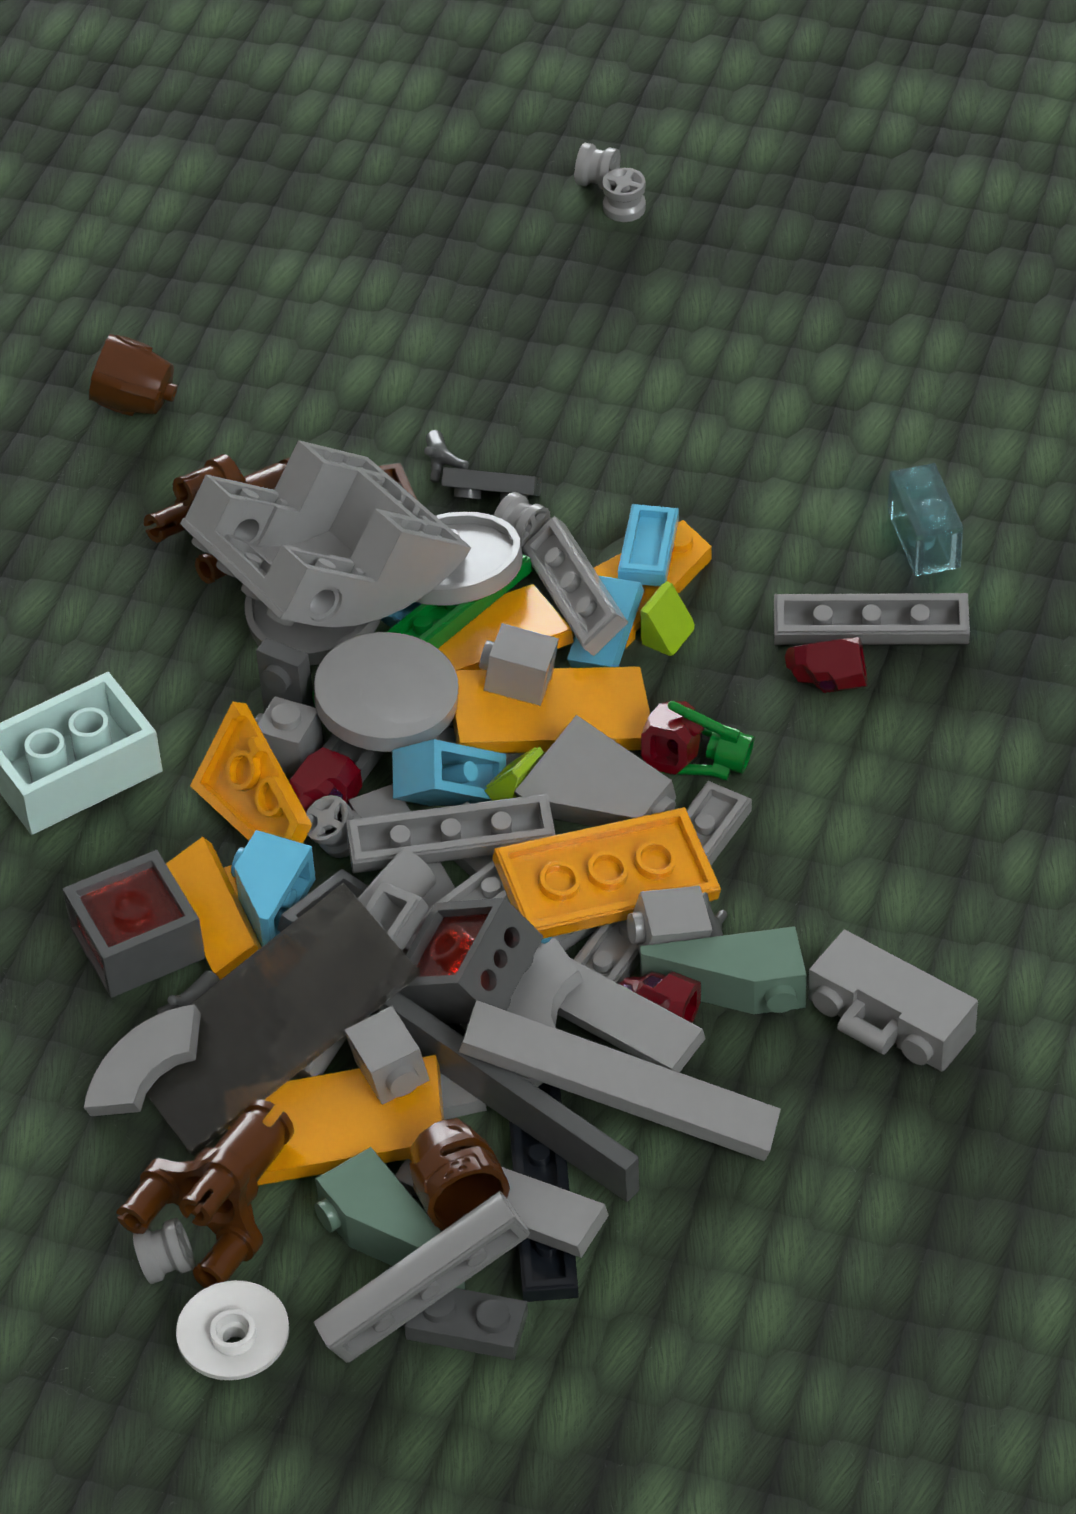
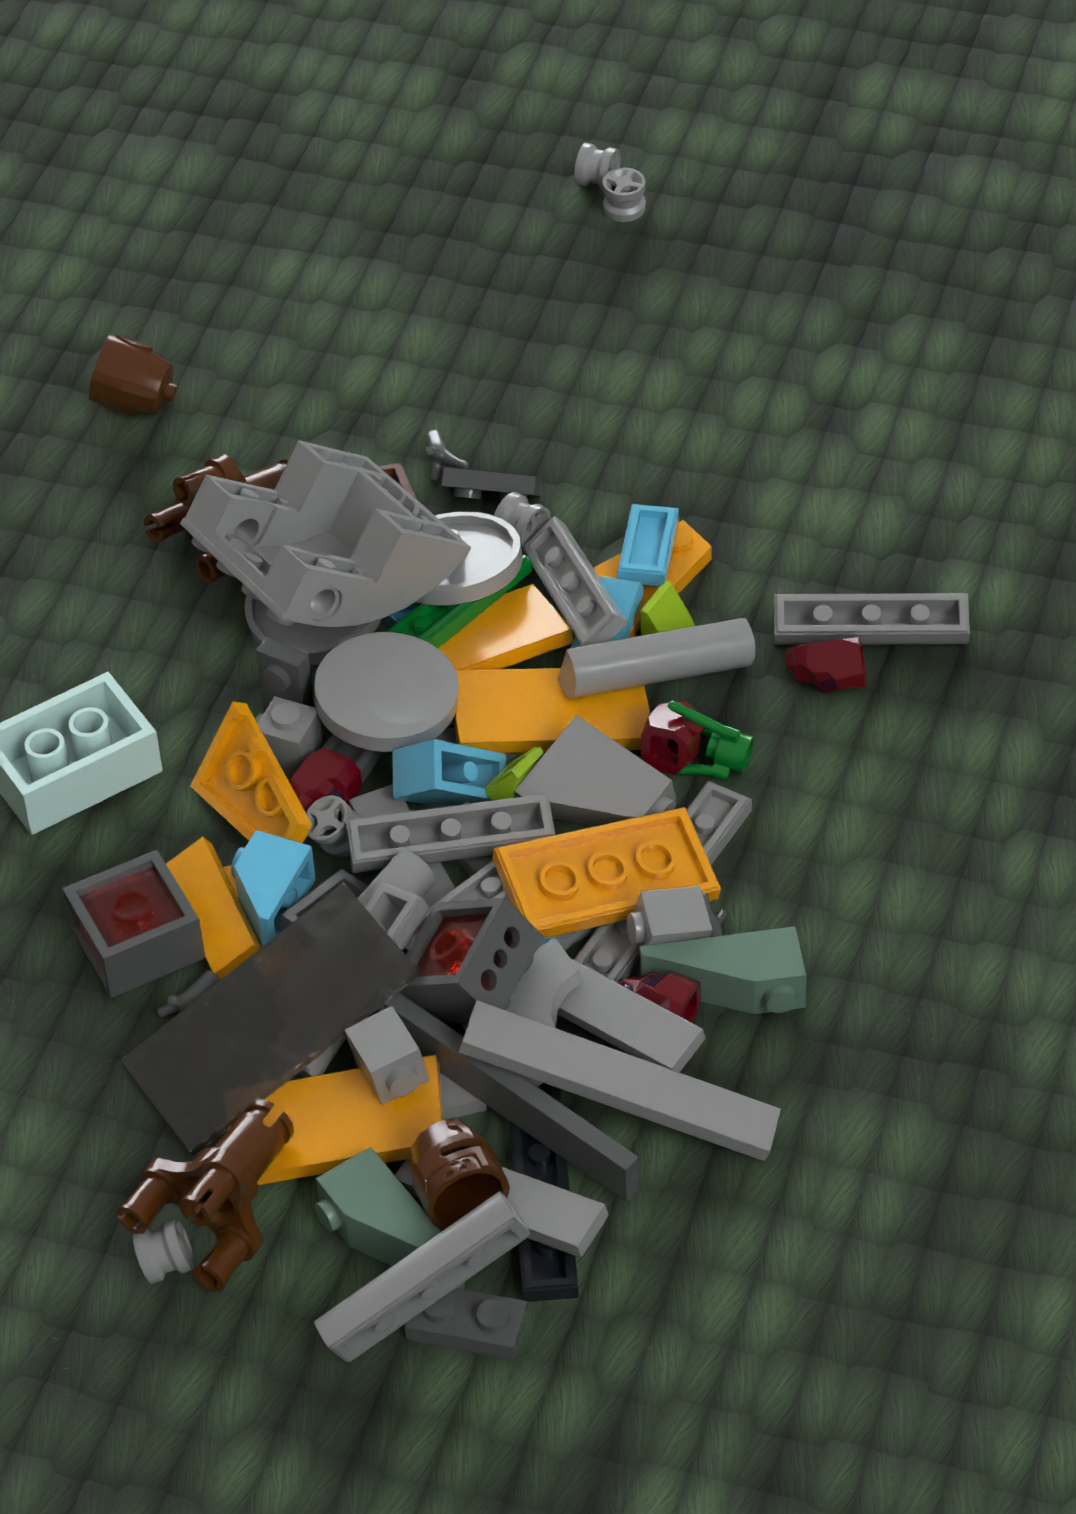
light grey tile [84,1004,201,1116] -> none
white dish [176,1280,289,1380] -> none
light grey brick [479,623,559,706] -> none
light grey piece [808,929,978,1072] -> none
clear light blue brick [888,463,963,576] -> none
none -> light grey brick [558,618,755,699]

